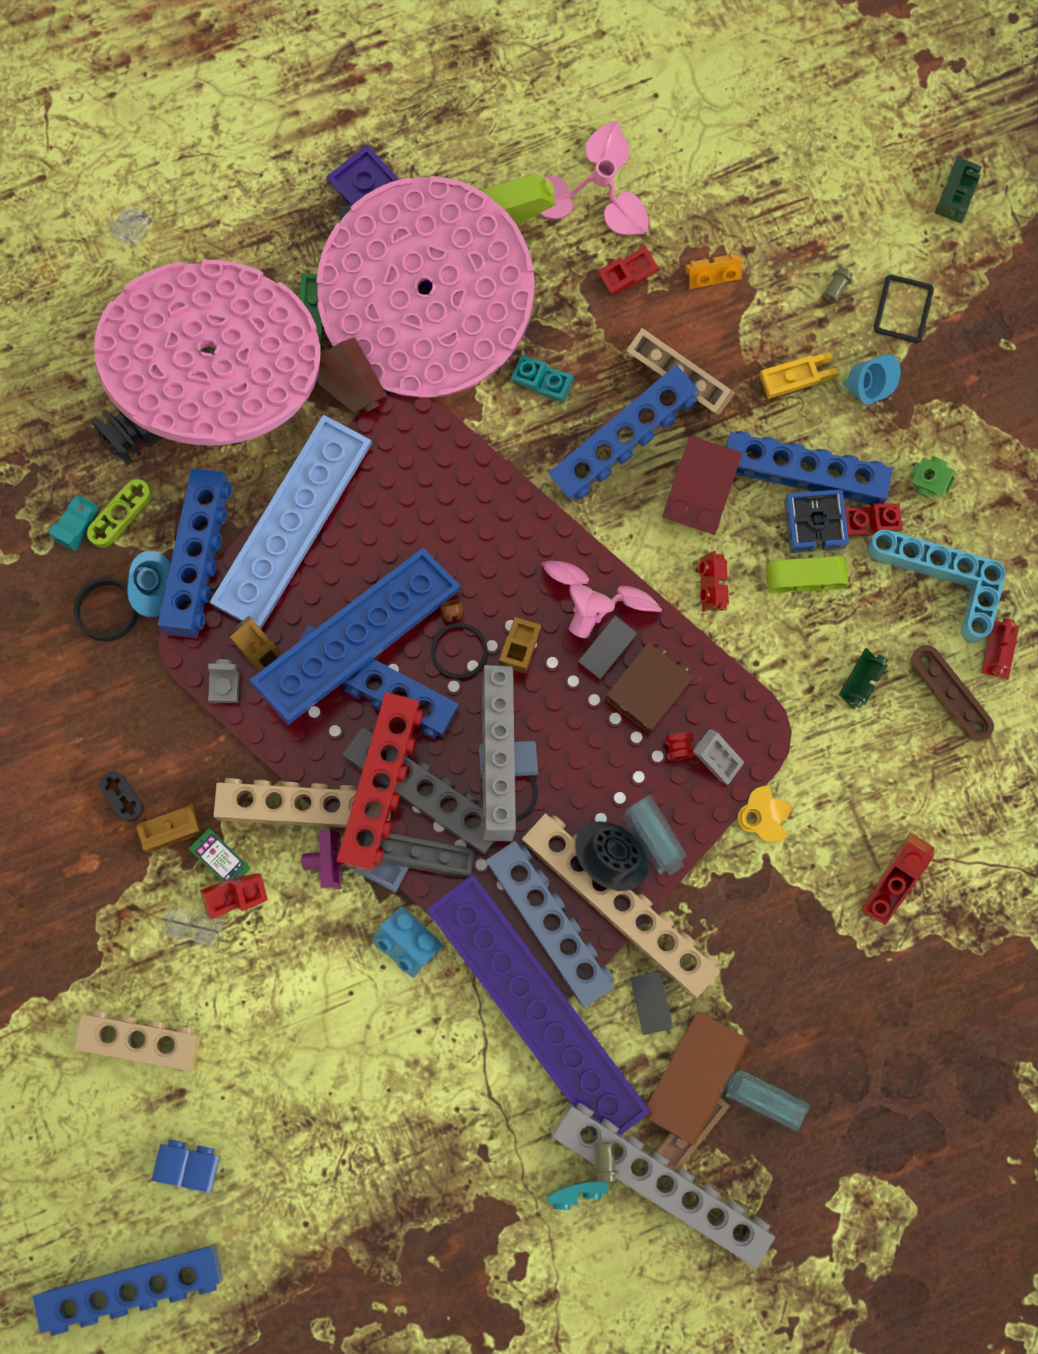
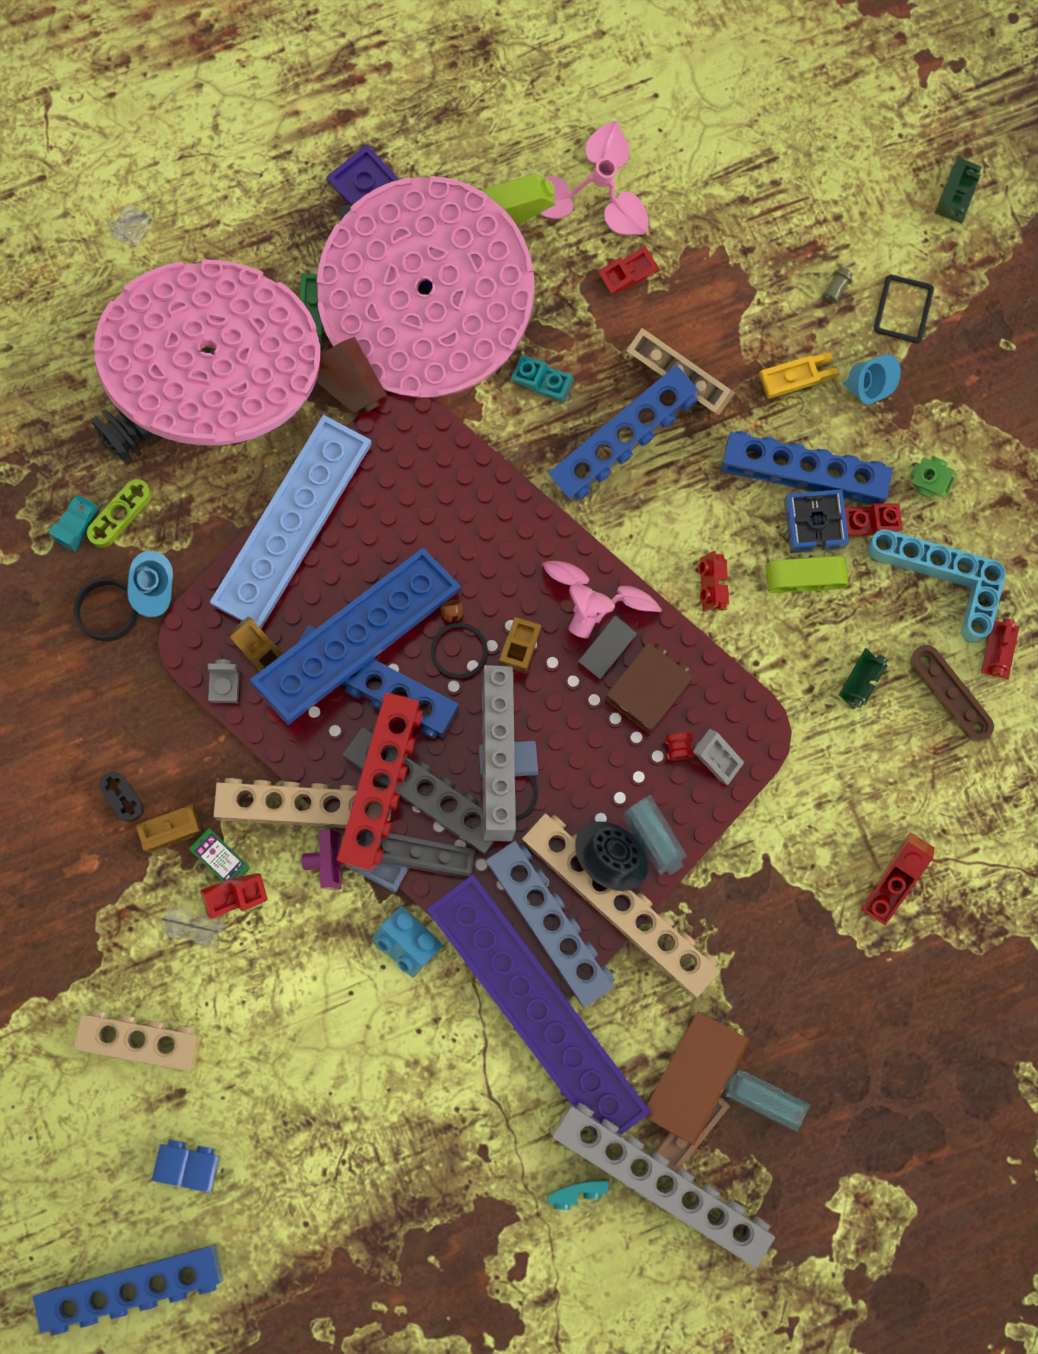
blue brick [157,468,232,638] -> none
olive pin [594,1143,619,1182] -> none
dark grey slope [630,971,673,1035] -> none
dark red slope [662,435,742,535] -> none
light orange hinge [685,253,742,289] -> none
yellow plate [737,786,792,842] -> none

